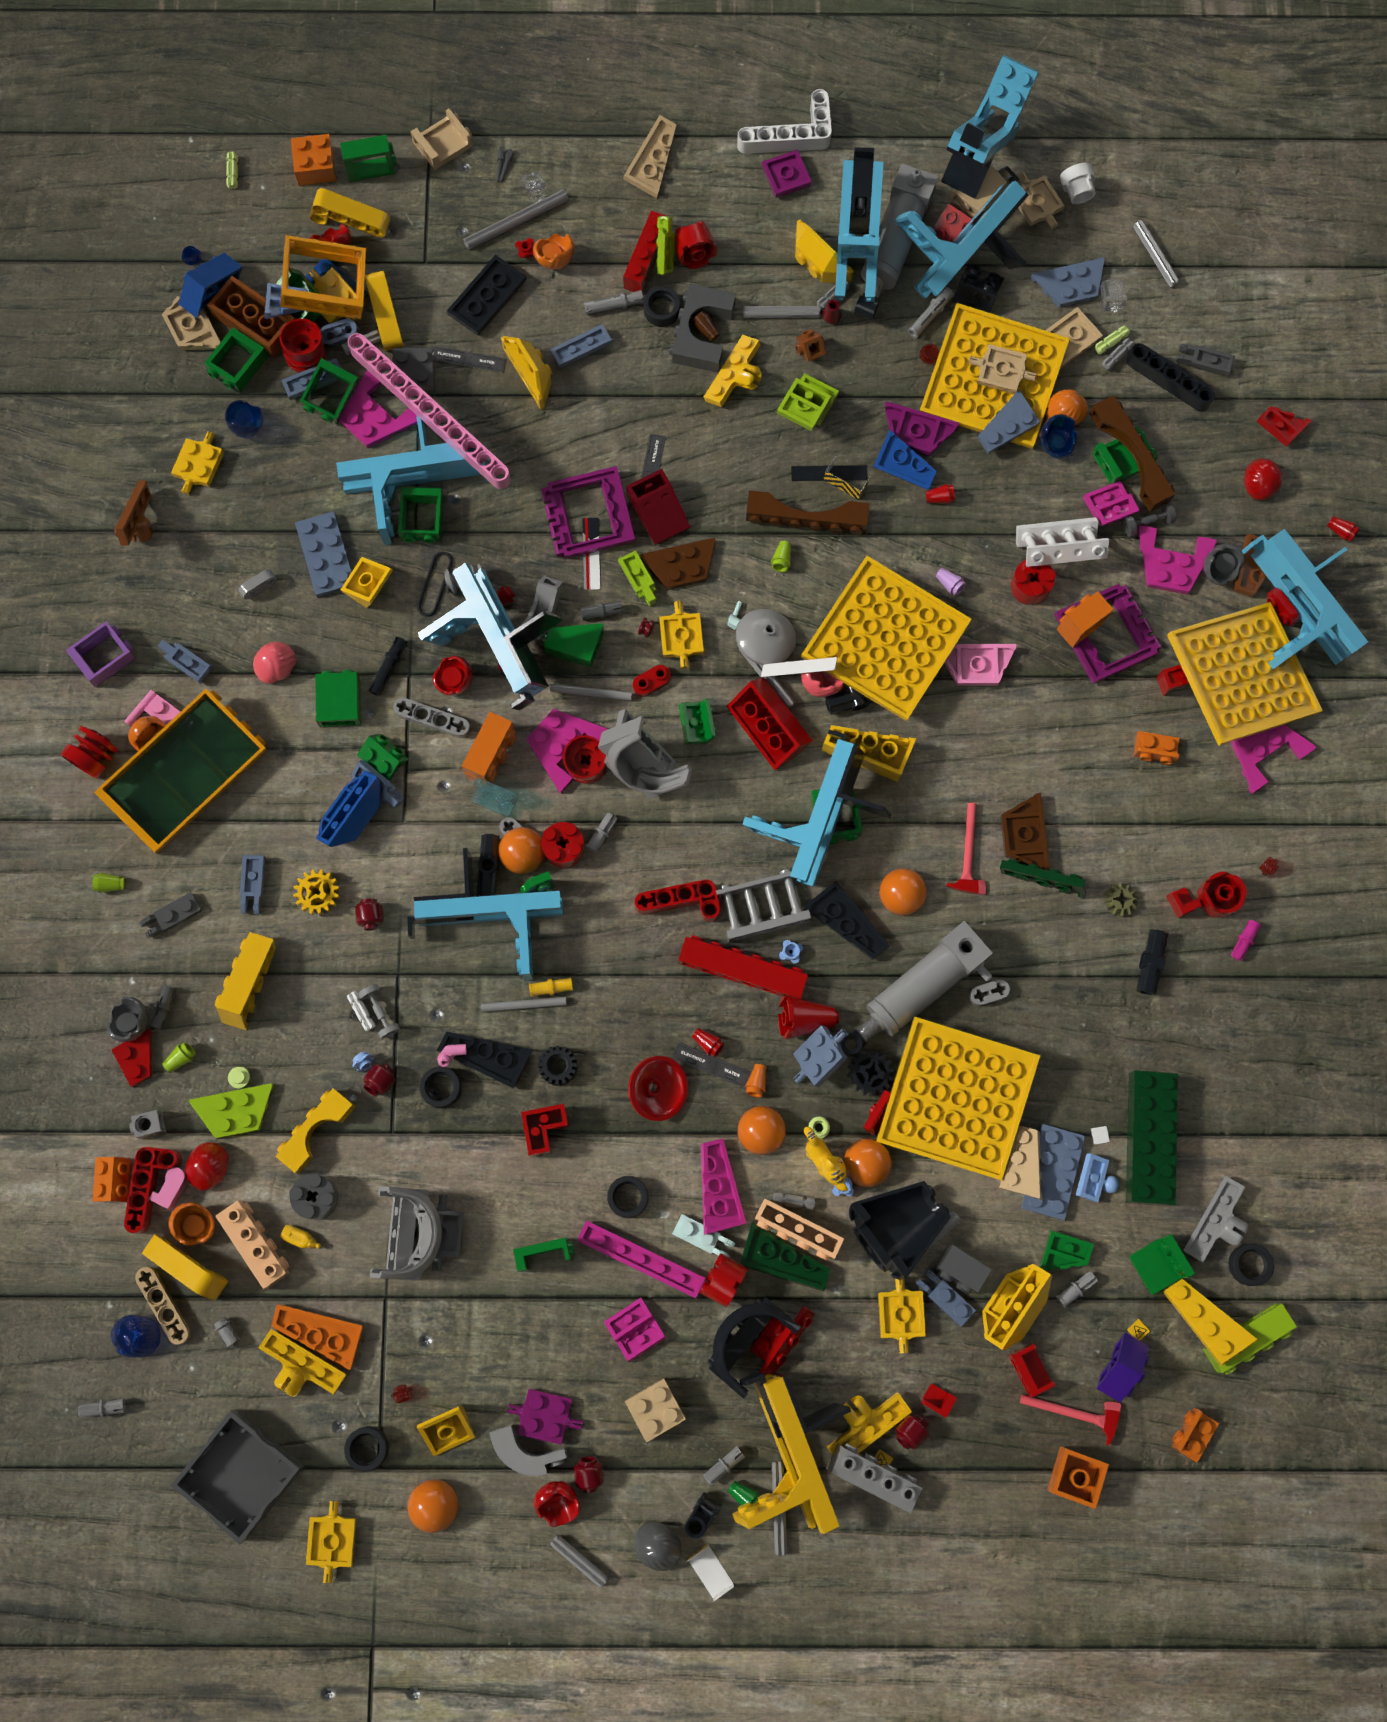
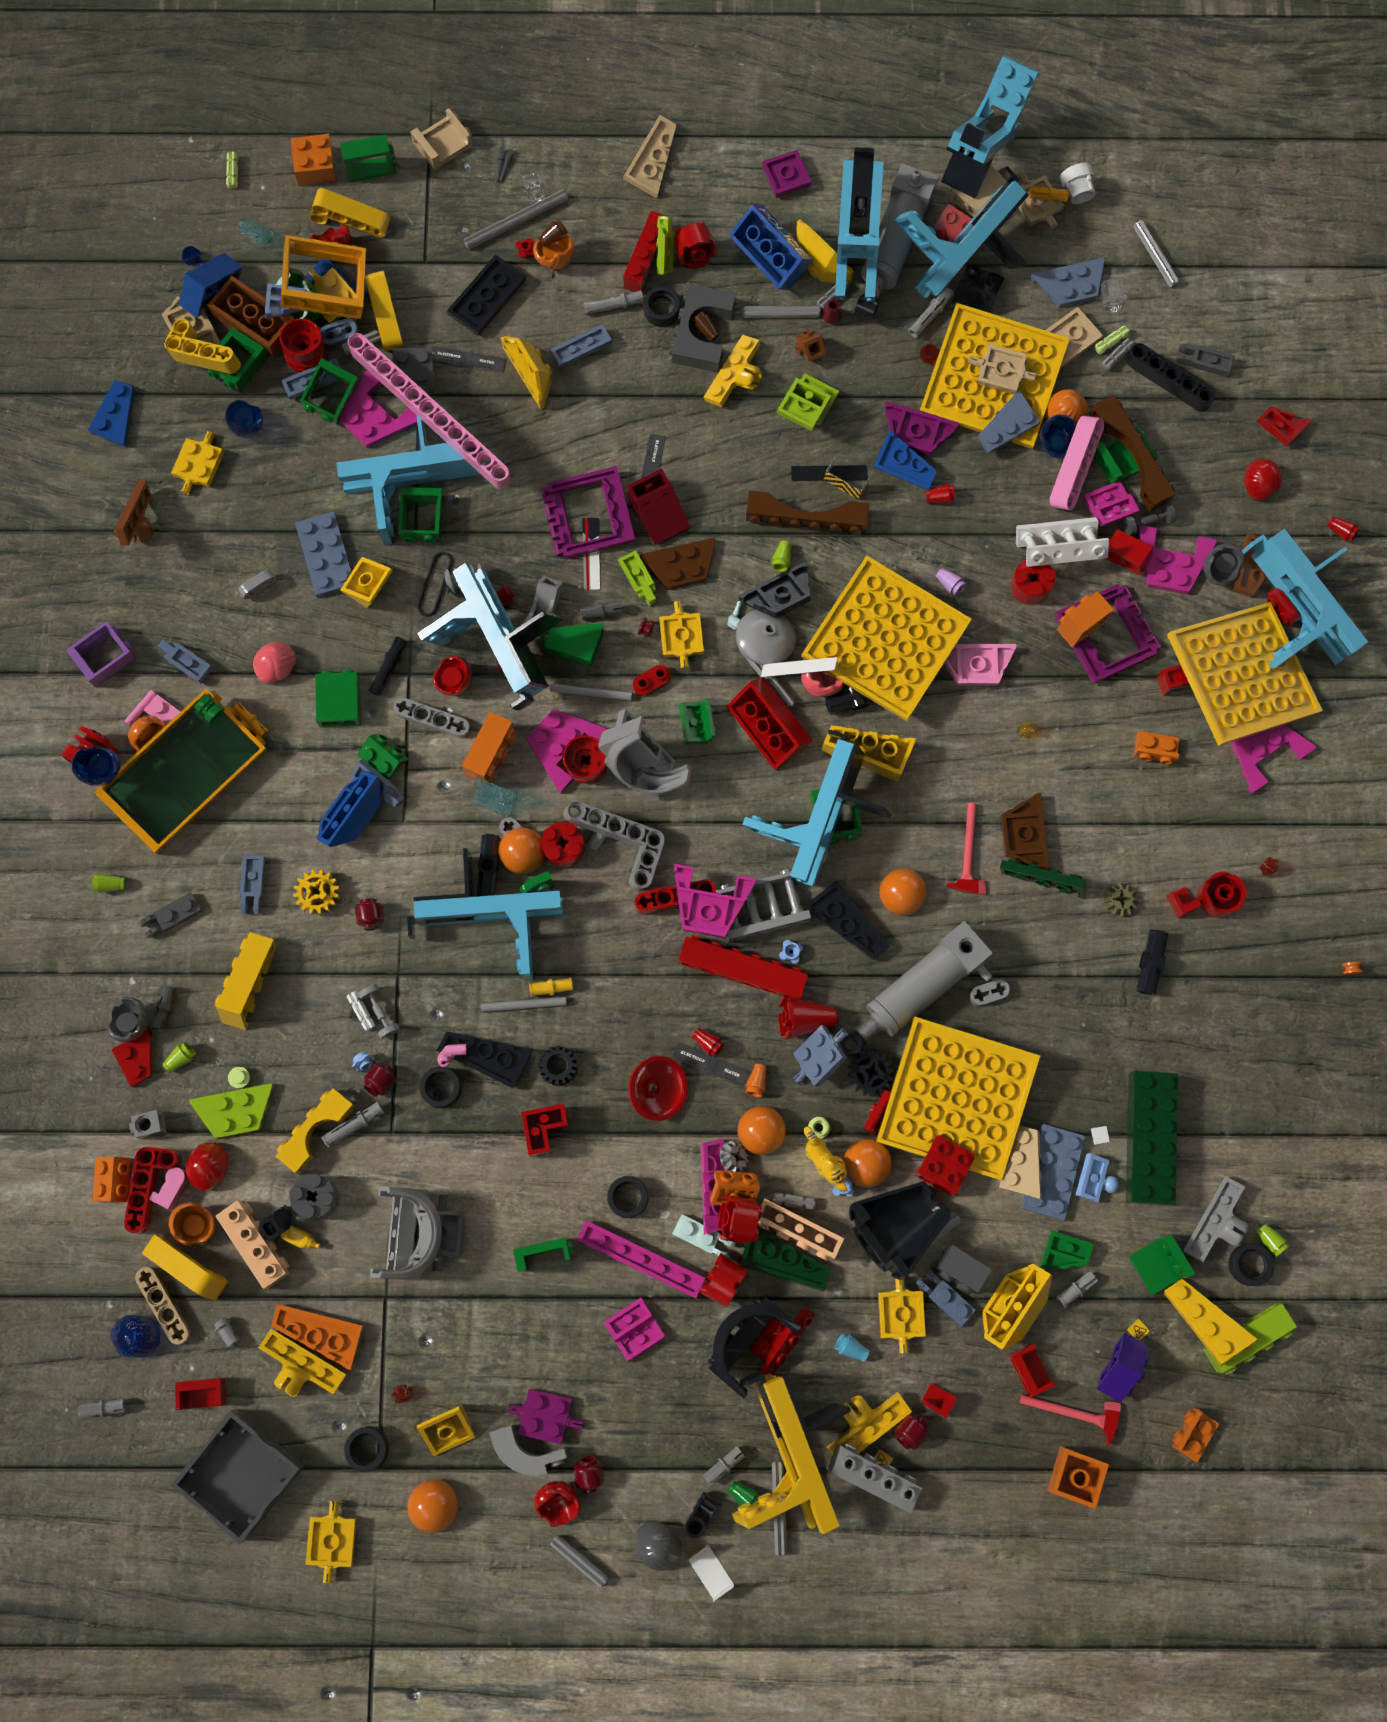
tan brick [625,1378,686,1443] -> none
white beam [737,89,832,154] -> none
dark pink axle [1231,920,1261,961] -> none
none -> clear blue piece [71,746,121,786]
none -> blue wing [88,380,135,448]
none -> yellow beam [164,319,241,374]
none -> red panel [175,1377,226,1410]
none -> green wheel [194,694,225,723]
none -> light orange pin [232,702,269,739]
none -> clear light blue plate [237,217,274,245]
none -> black rock [258,1205,292,1240]
none -> light grey pin [321,1101,385,1148]
none -> reddish brown cone [538,219,568,248]
none -> light grey beam [563,801,665,891]
none -> dark pink wing [674,864,756,938]
none -> orange bracket [710,1170,760,1206]
none -> red brick [717,1195,762,1244]
none -> light grey gear [720,1140,750,1173]
none -> blue brick [729,204,813,290]
none -> black wing [738,562,811,618]
none -> medium azure cone [835,1333,870,1362]
none -> red bracket [914,1135,975,1197]
none -> clear yellow plate [1017,722,1038,739]
none -> light orange axle [1029,186,1069,202]
none -> bright pink beam [1050,416,1104,510]
none -> red panel [1105,529,1153,575]
none -> lime cone [1256,1224,1289,1257]
none -> orange bush [1342,962,1363,975]

